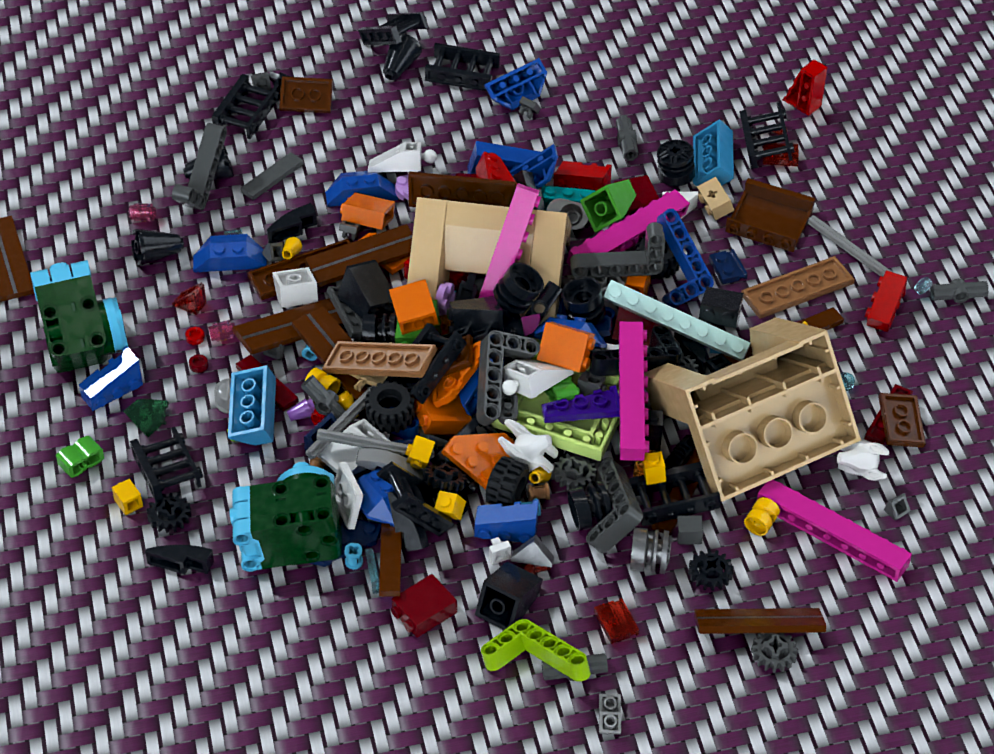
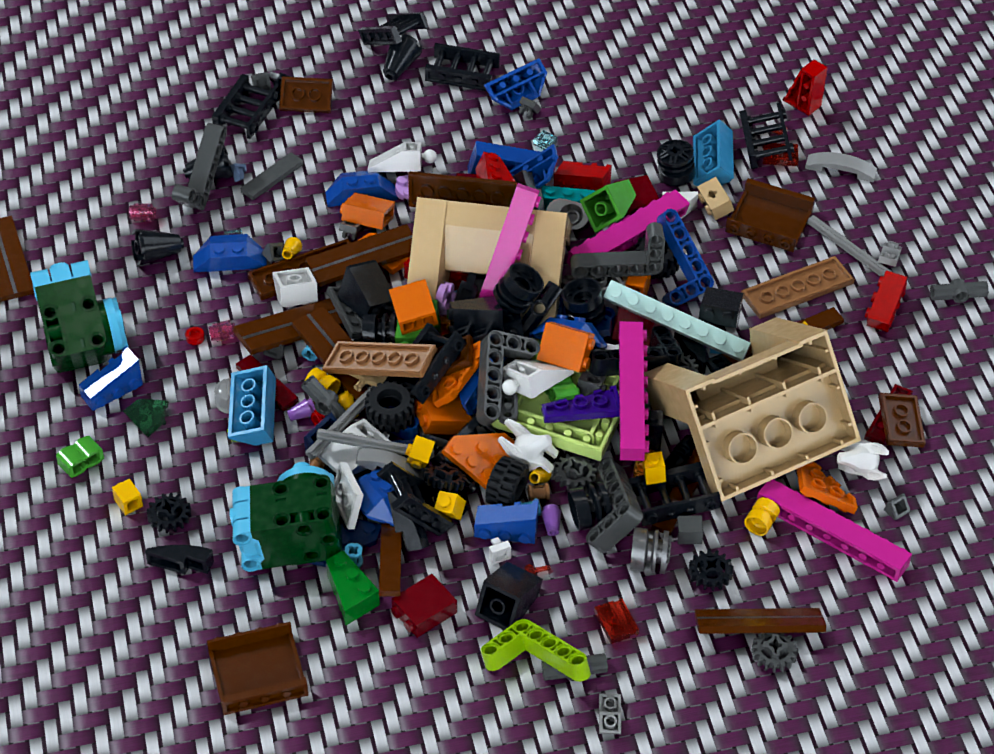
black fence [130,427,203,502] -> none
clear red slope [172,282,206,315] -> none
dark red tile [189,354,208,373] -> none
black slope [267,203,317,243] -> none
clear light blue tile [365,548,379,594] -> none
flat silver slope [511,535,554,567] -> none
magenta tile [521,313,540,336] -> none
dark grey piece [616,115,639,161] -> none
dark blue plate [708,249,747,285] -> none
clear light blue tile [840,372,855,391] -> none
clear light blue tile [914,277,933,295] -> none
none -> reddish brown panel [207,622,308,715]
none -> sand blue tile [230,163,247,182]
none -> green wedge [326,550,380,625]
none -> clear light blue plate [533,130,557,150]
none -> medium lavender cone [541,504,561,536]
none -> orange plate [796,462,858,514]
none -> light grey slope [805,152,877,182]
none -> light grey slope [878,241,902,267]

